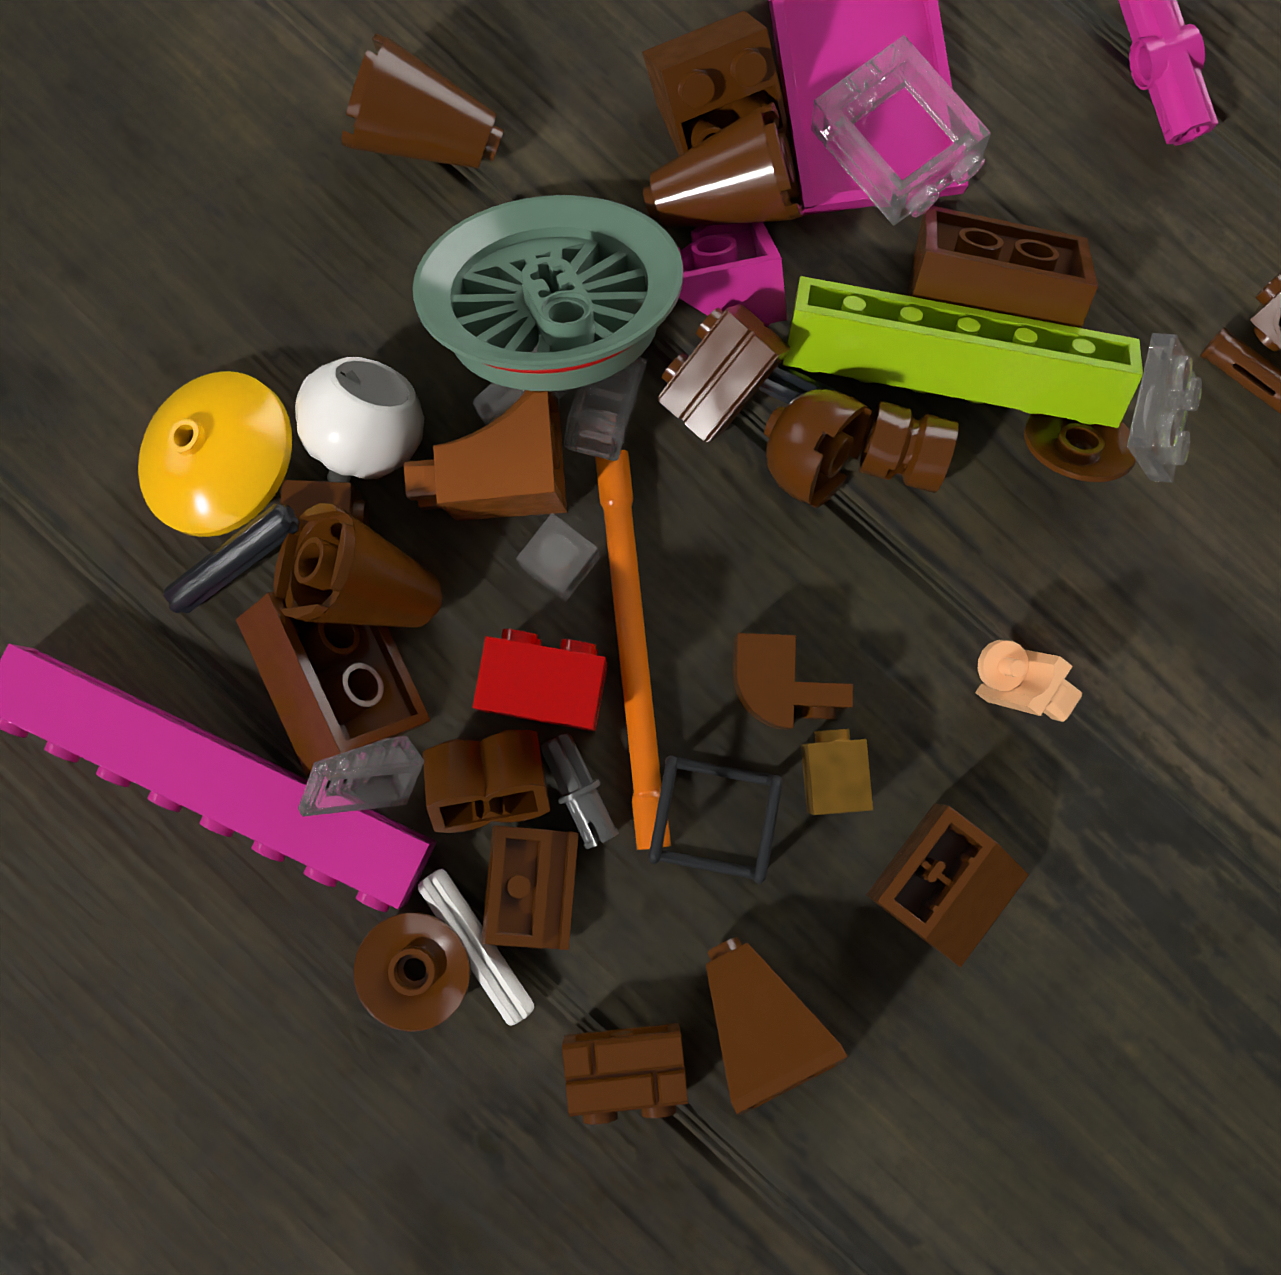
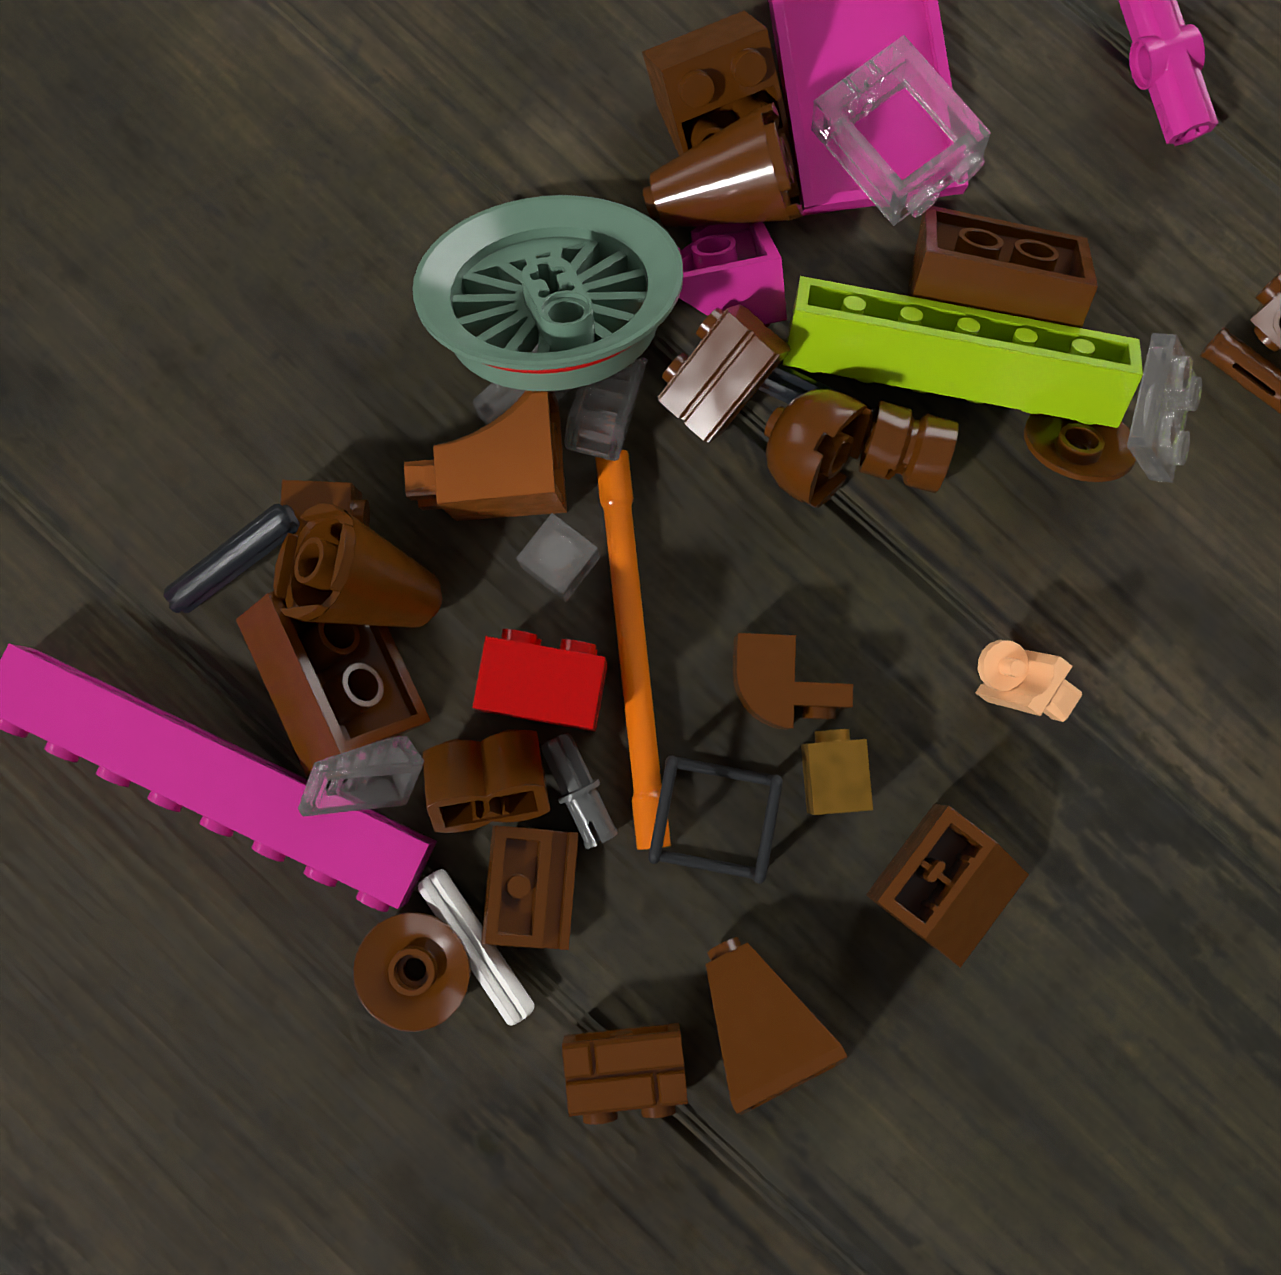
yellow dish [138,371,292,537] -> none
white piece [295,357,424,483] -> none
reddish brown cone [341,34,504,169] -> none

